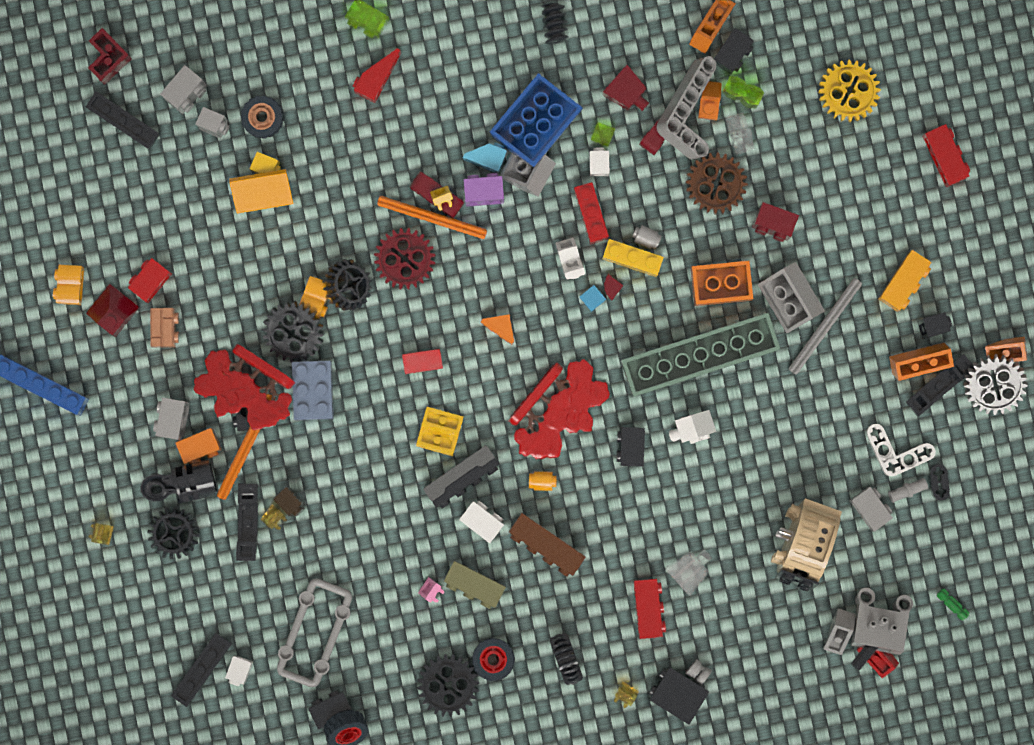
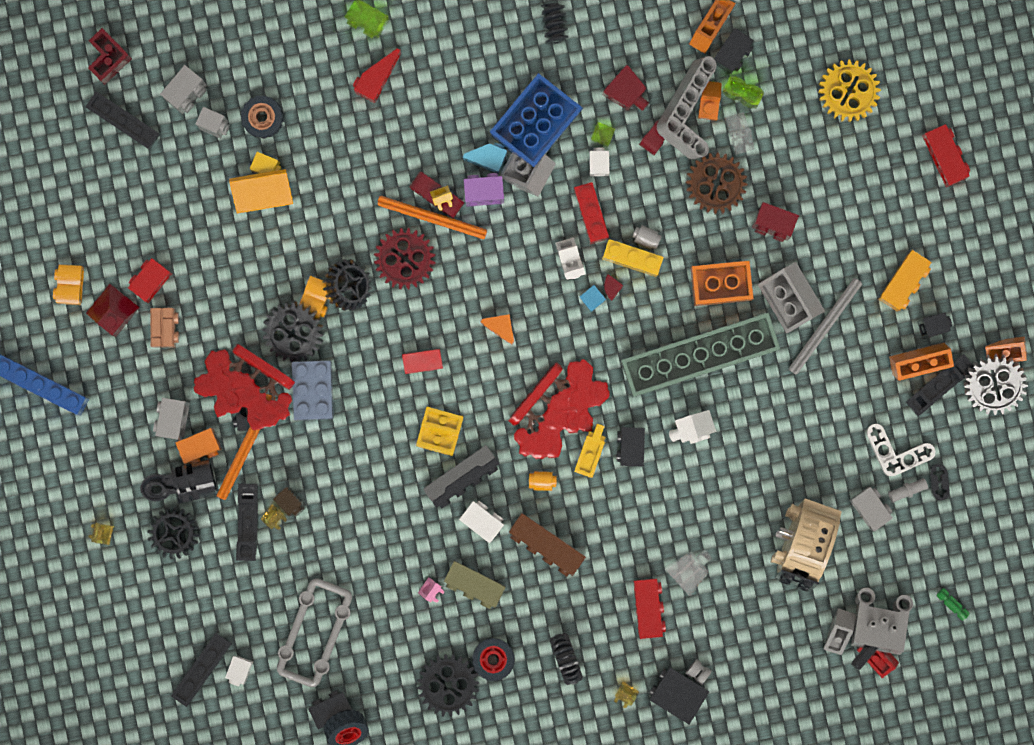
none -> yellow hinge [574,424,605,478]

